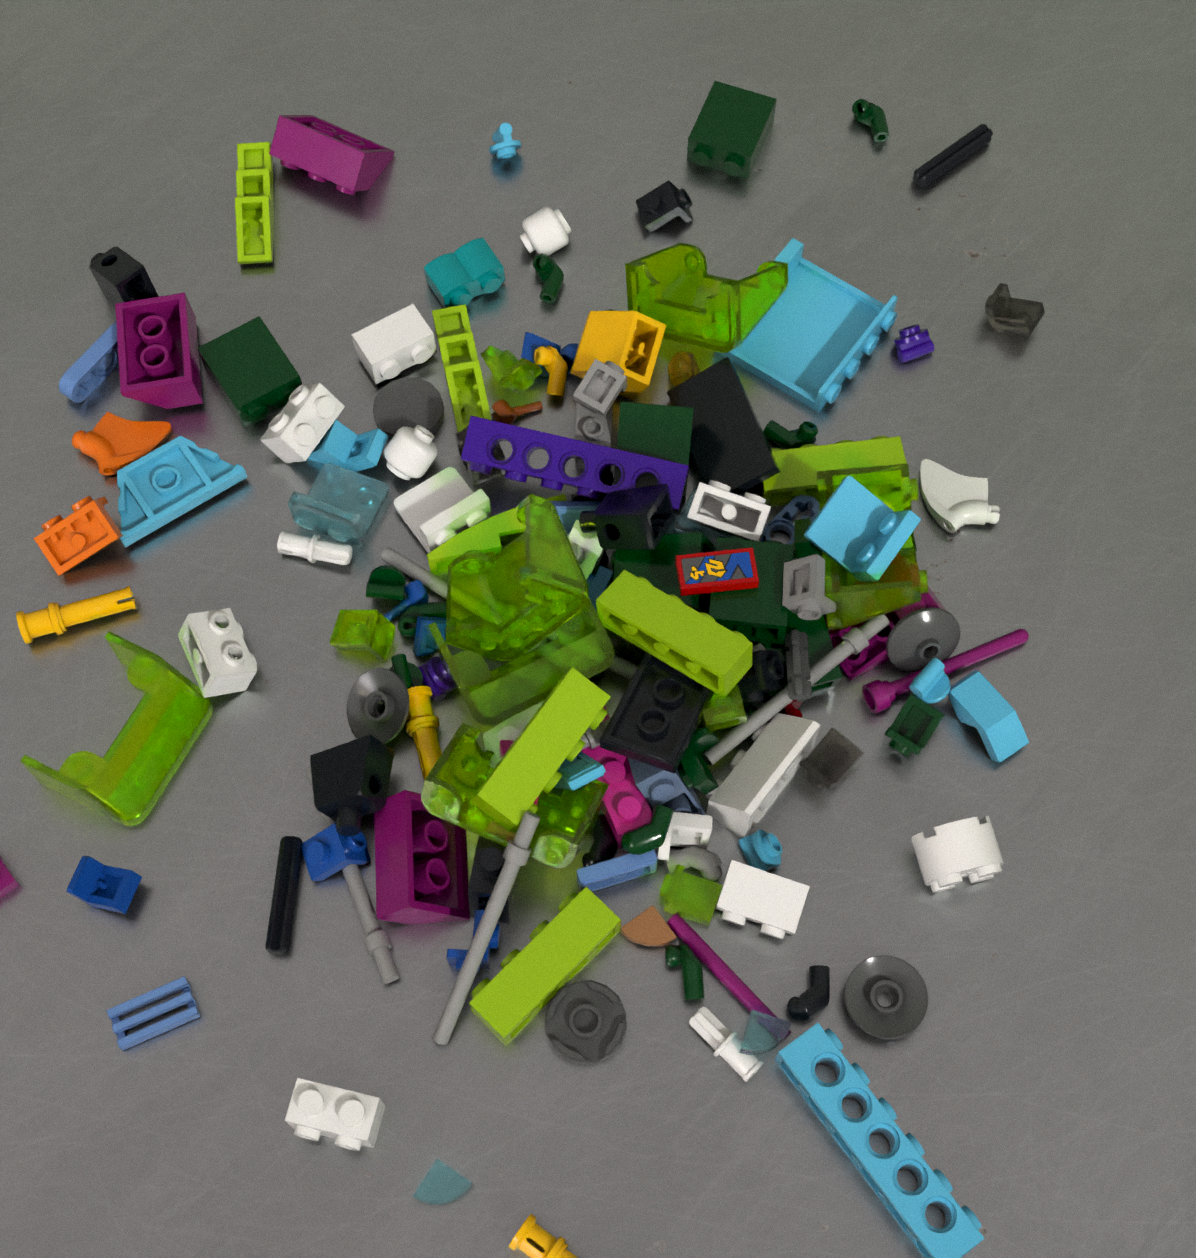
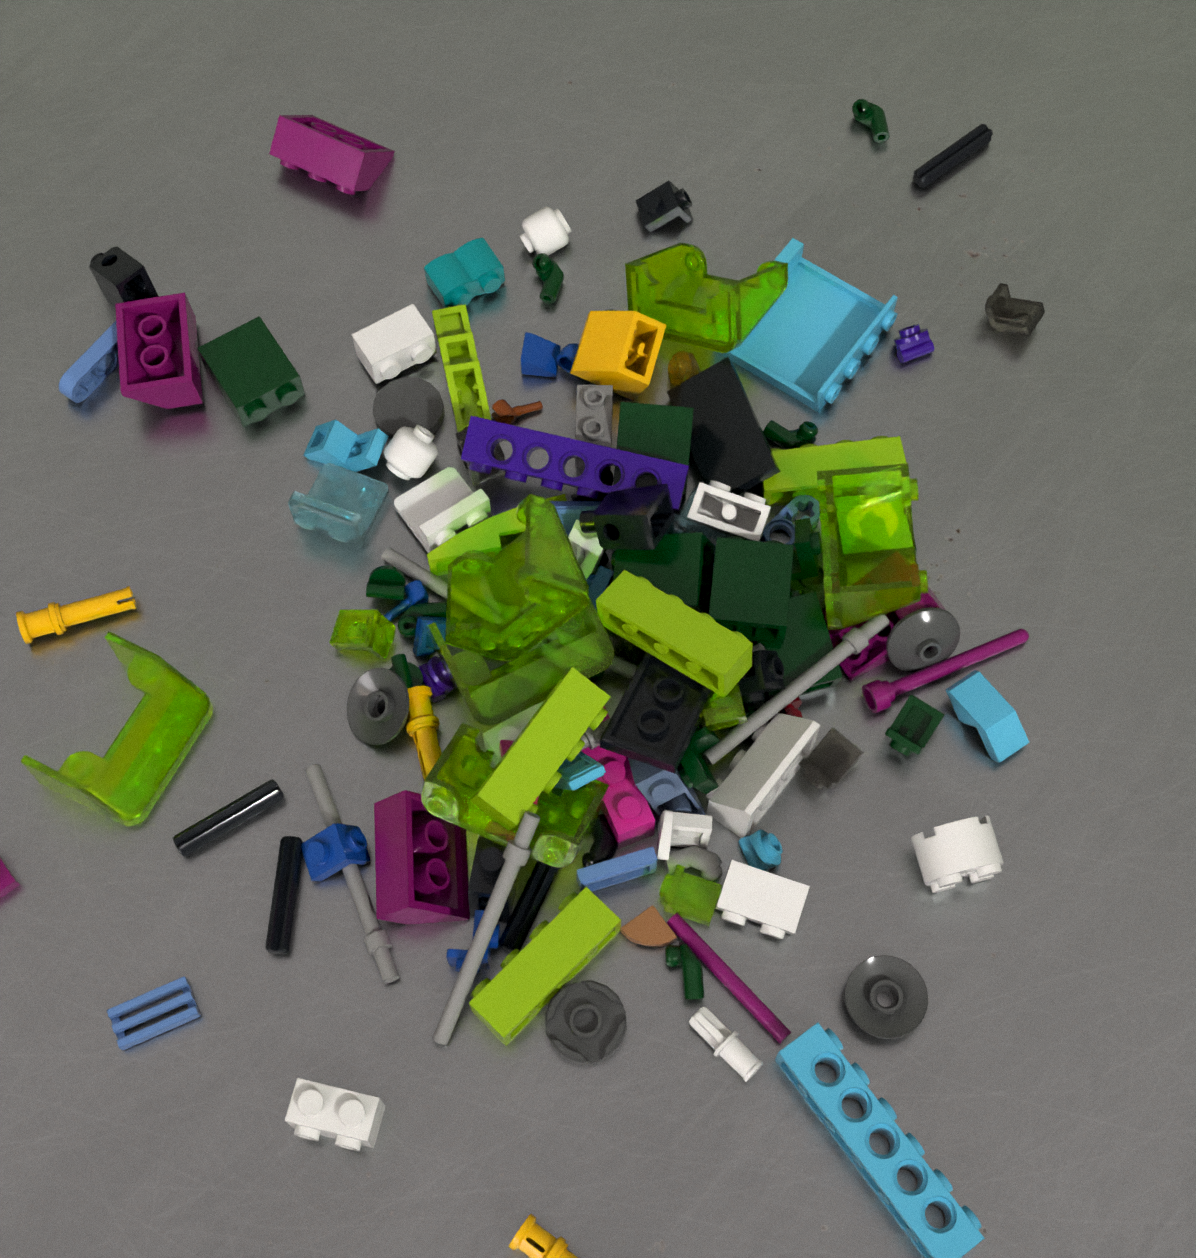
orange bracket [33,496,123,576] -> none
blue bracket [67,856,142,914] -> none
orange arm [72,412,172,476] -> none
medium azure wing [117,435,247,548] -> none
white brick [178,608,257,698] -> none
lime slope [235,142,274,264] -> none
white brick [260,383,345,463] -> none
white axle [277,530,352,565] -> none
black torso [310,735,394,836] -> none
clear light blue tile [413,1159,473,1205] -> none
clear neon green bracket [480,345,542,394] -> none
medium azure plate [489,123,522,159] -> none
yellow arm [534,346,568,396] -> none
light grey bracket [573,359,628,417] -> none
dark green arm [621,804,674,855] -> none
tile [675,547,759,596] -> none
dark green brick [687,81,777,179] -> none
clear light blue tile [739,1010,791,1055] -> none
light grey bracket [782,554,836,620] -> none
dark grey axle [785,629,812,702] -> none
black arm [787,965,830,1021] -> none
medium azure bracket [804,476,921,582] -> none
medium azure plate [909,658,951,704] -> none
white arm [919,459,1000,533] -> none
none -> black axle [173,779,284,856]
none -> black axle [499,840,566,952]

